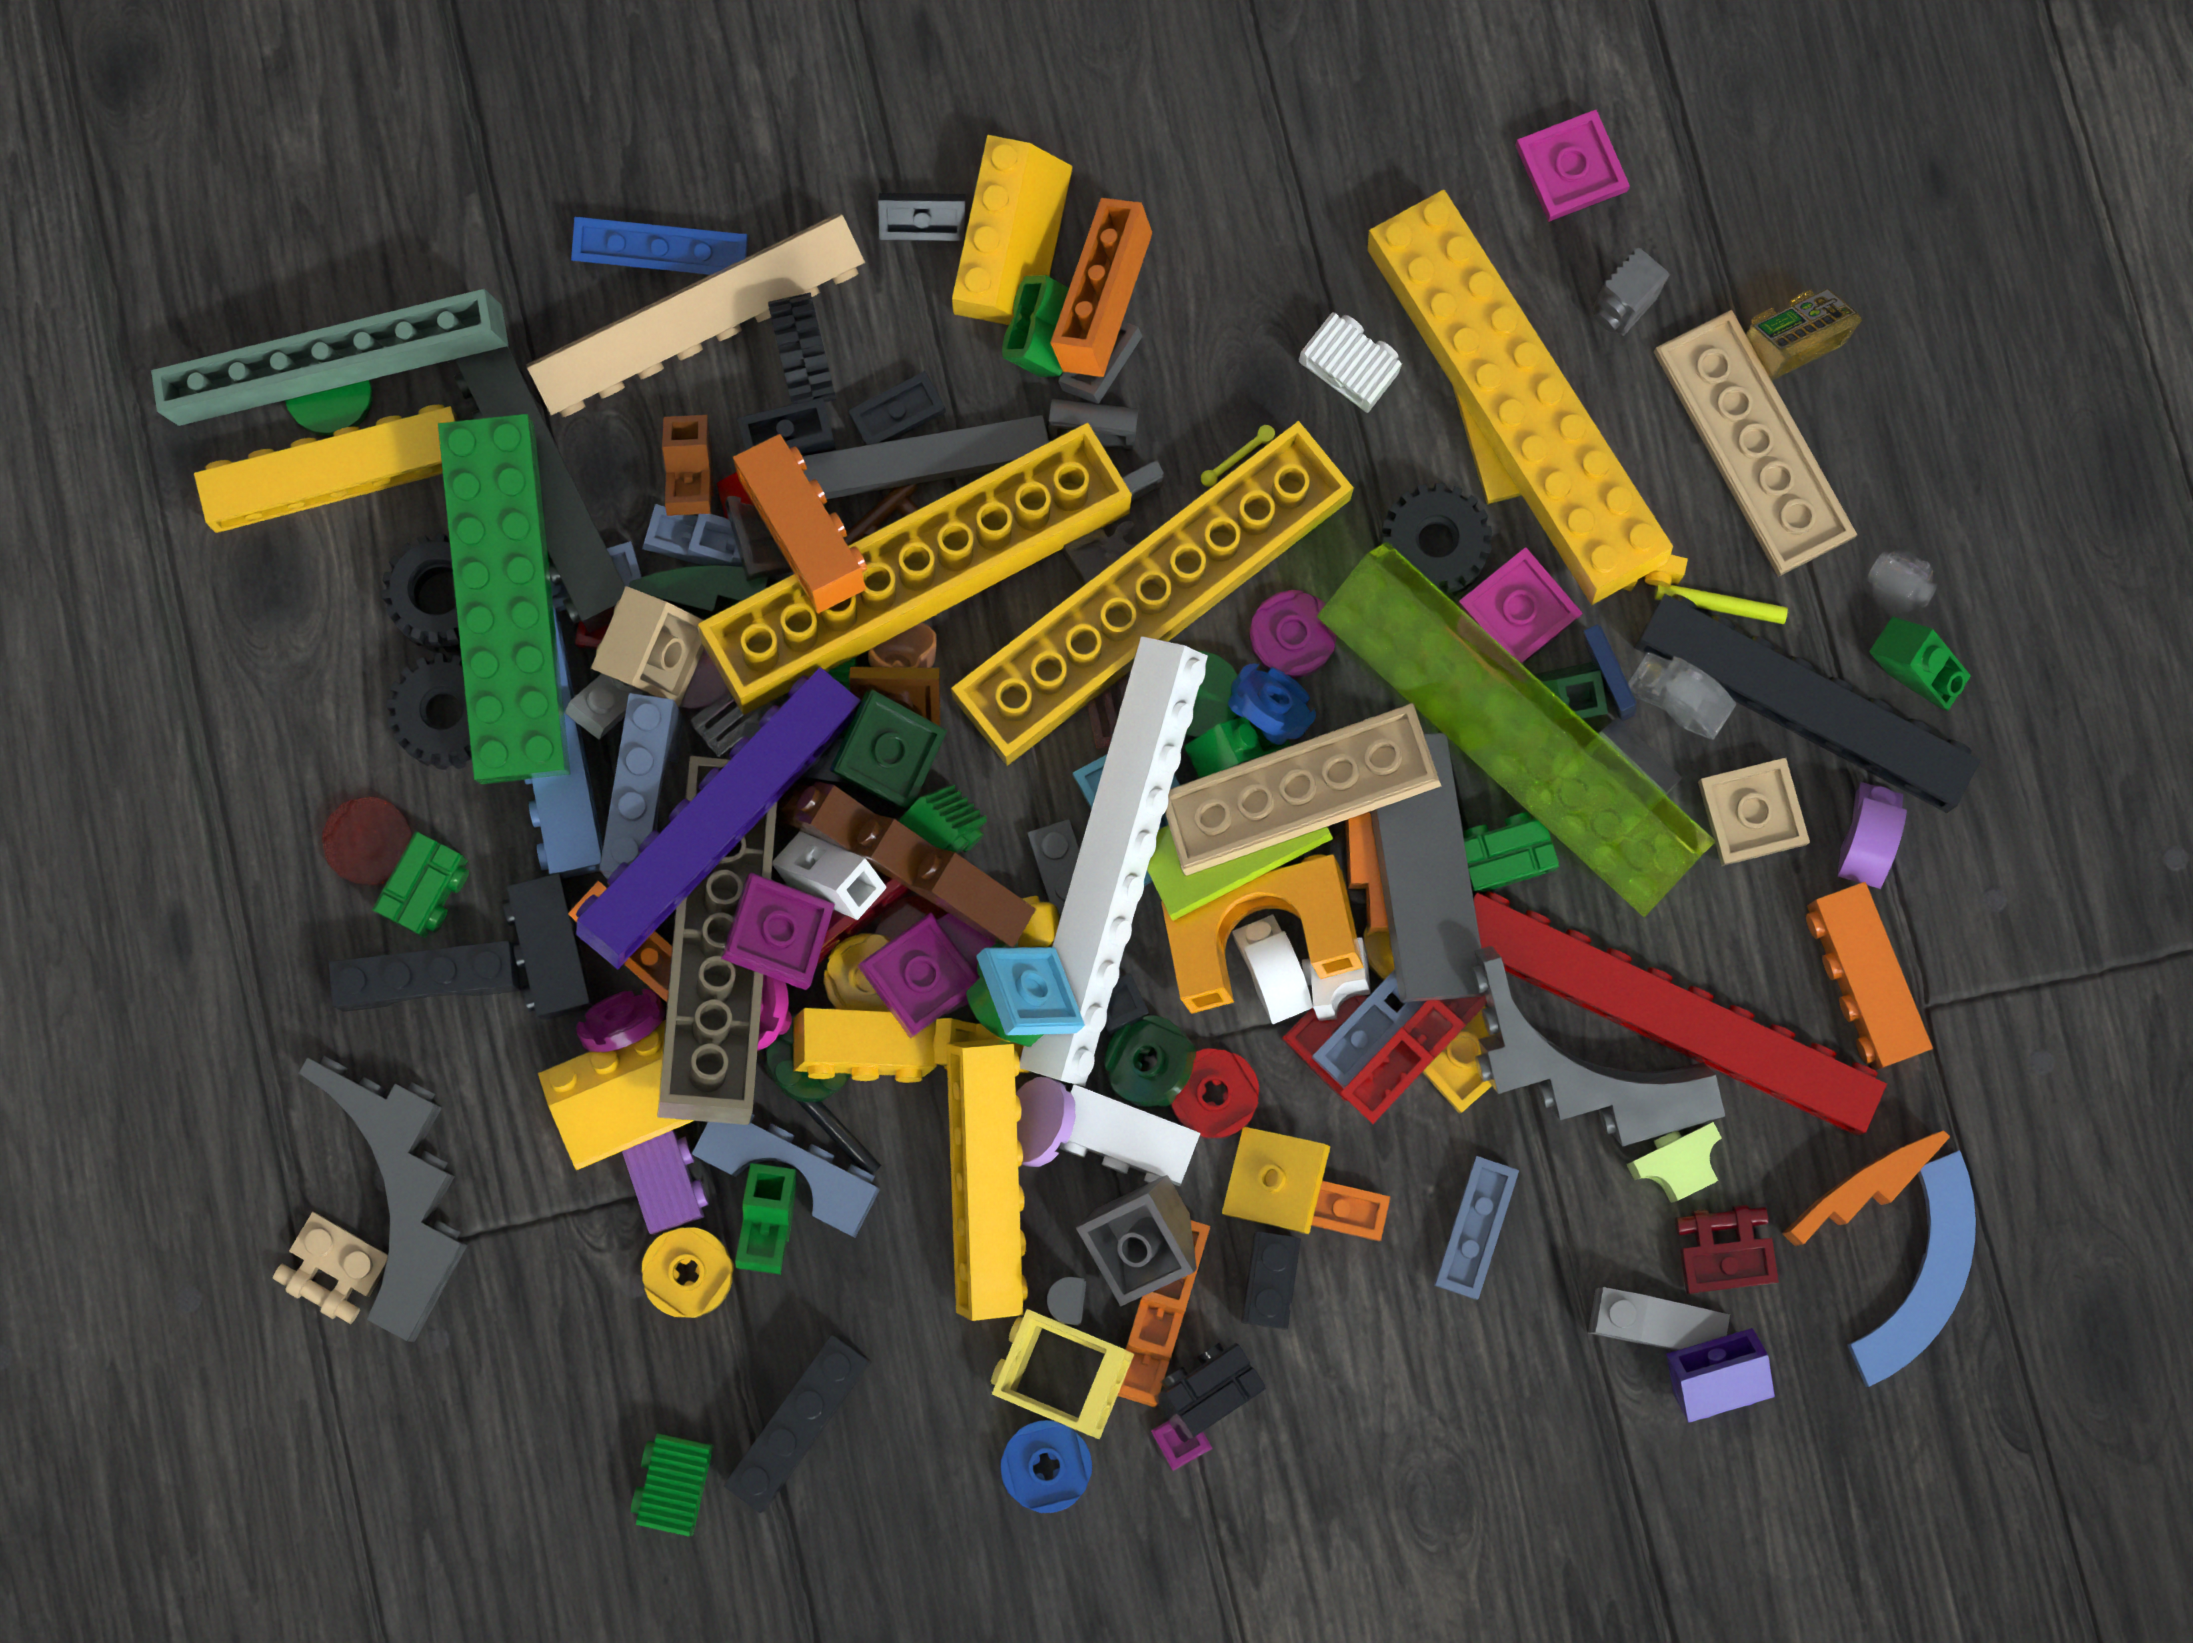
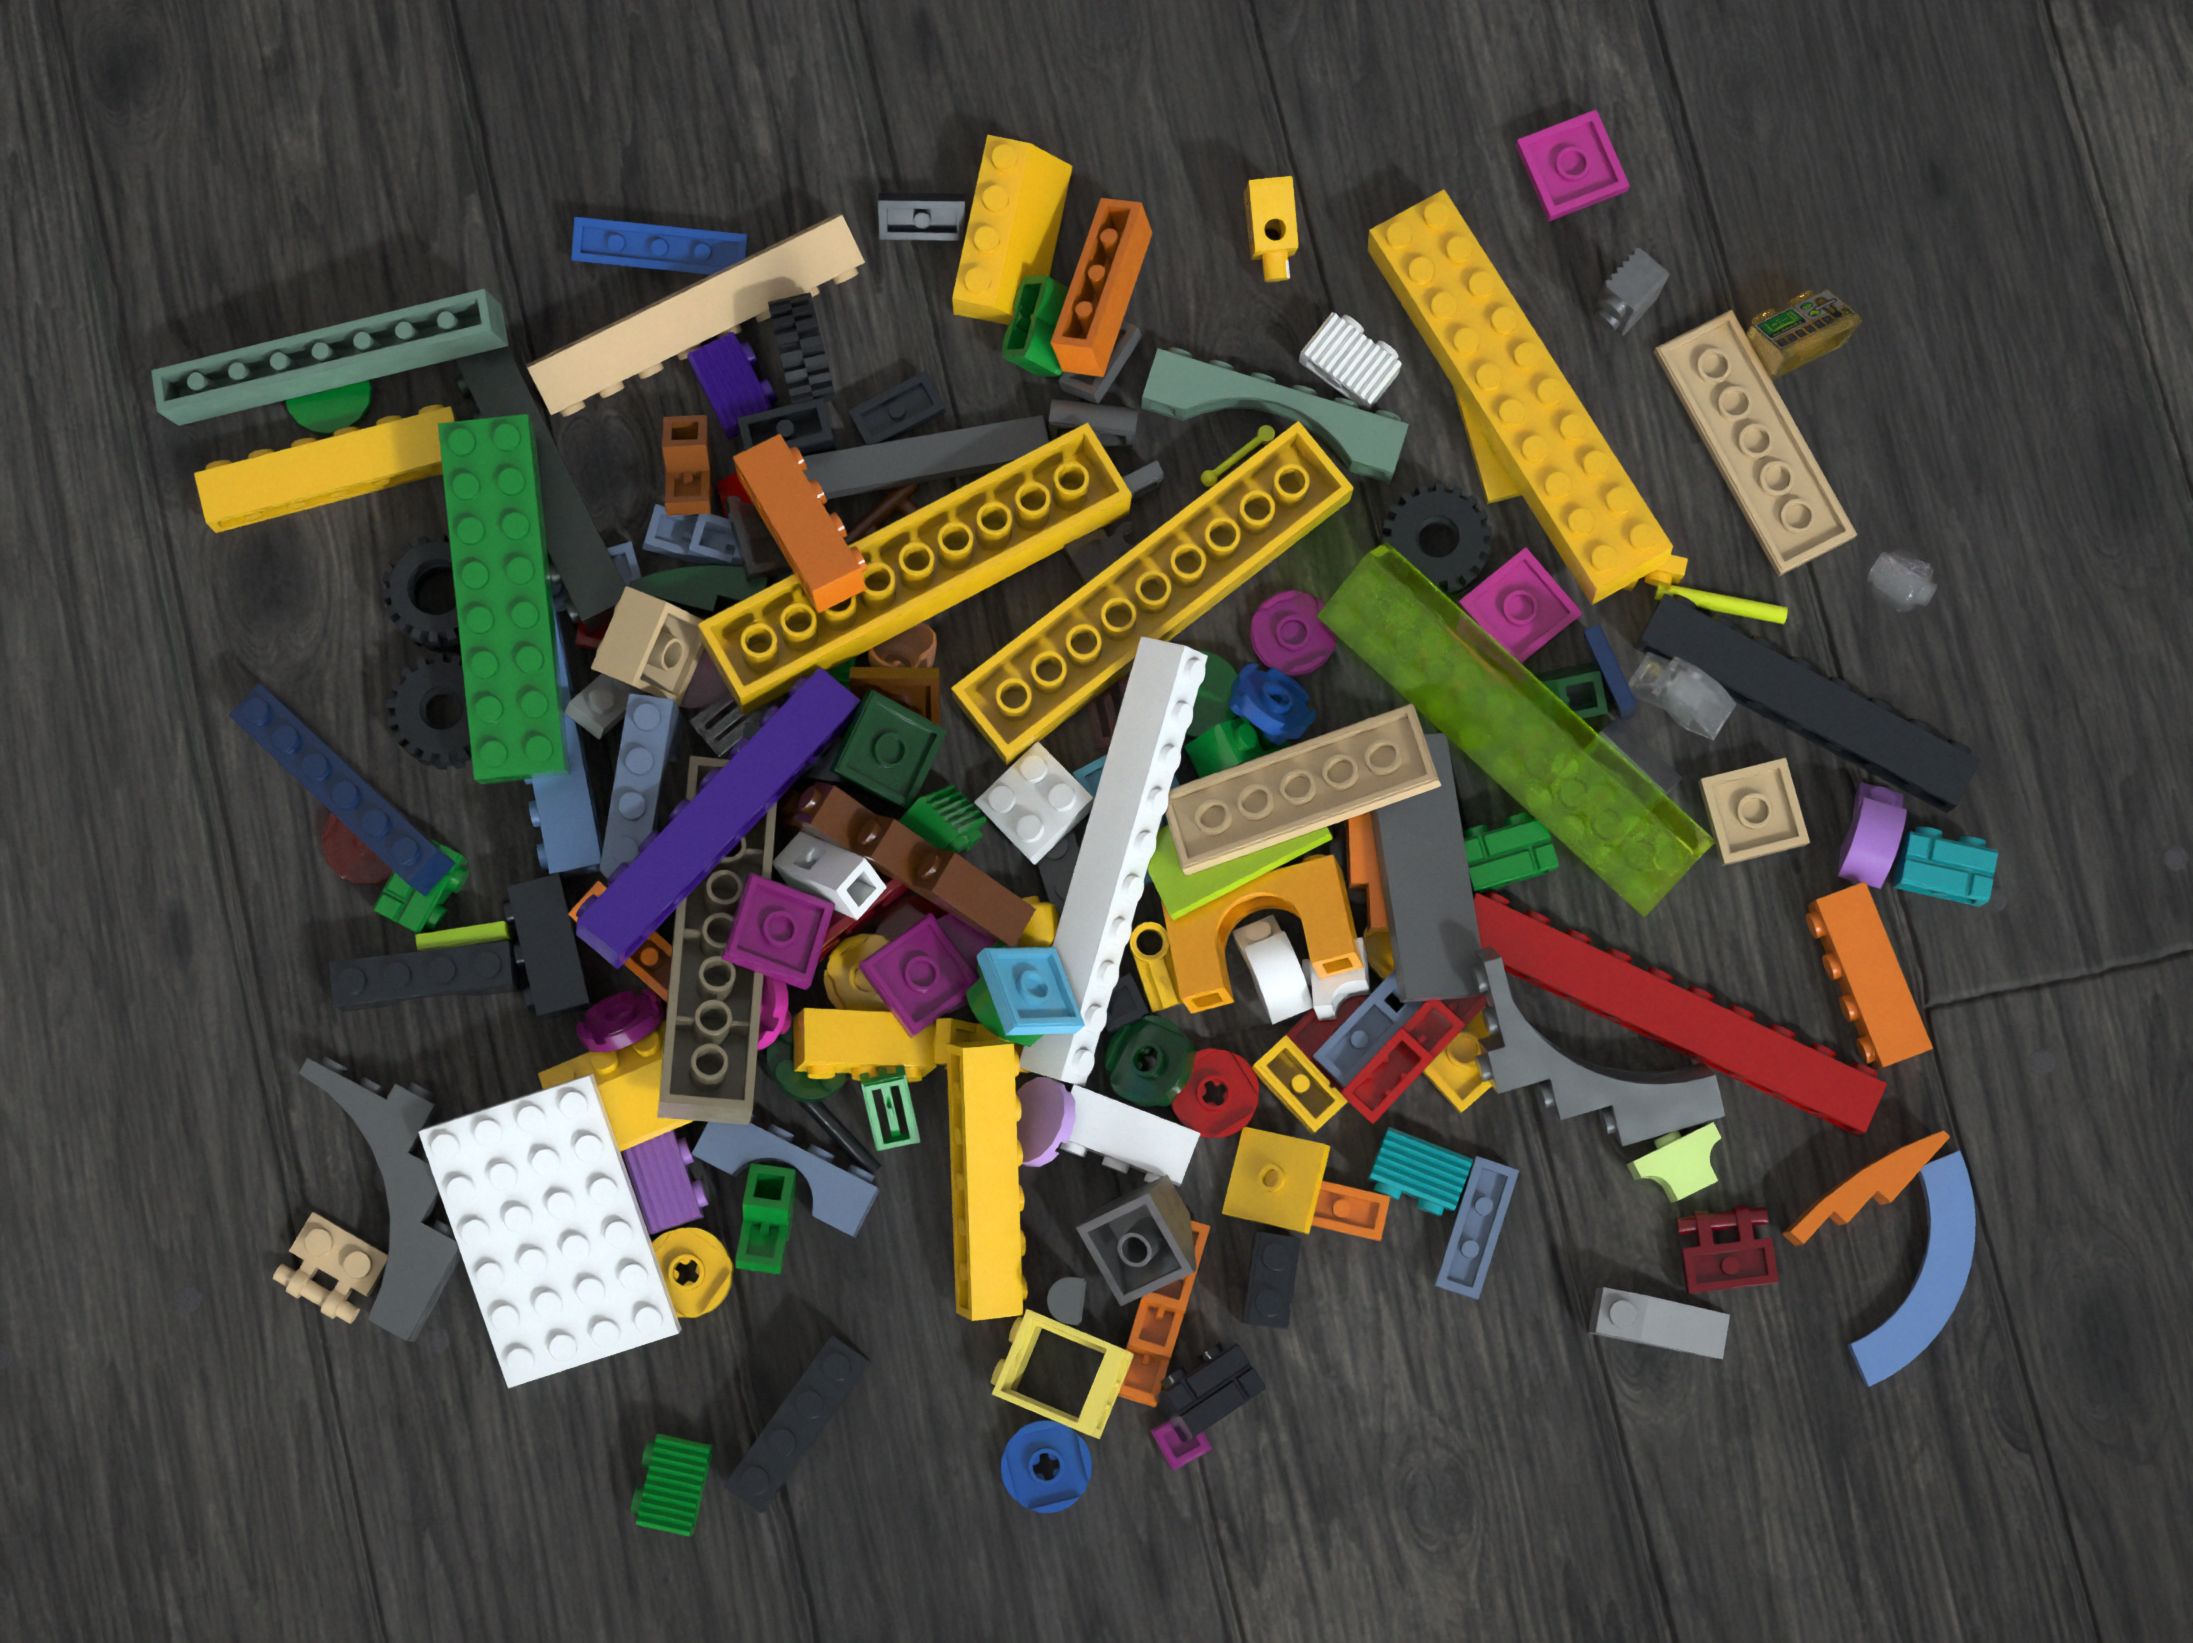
brick [1666,1328,1775,1423] -> none
green slope [1869,616,1971,711] -> none
none -> dark blue brick [229,683,456,896]
none -> lime tile [415,921,513,951]
none -> white plate [418,1073,682,1388]
none -> dark purple brick [687,332,778,440]
none -> tile [860,1065,920,1151]
none -> white plate [974,741,1094,865]
none -> yellow piece [1129,922,1183,1013]
none -> sand green arch [1141,347,1409,484]
none -> yellow torso [1243,176,1298,282]
none -> yellow brick [1252,1035,1348,1135]
none -> teal brick [1367,1127,1473,1216]
none -> teal brick [1892,827,1998,907]

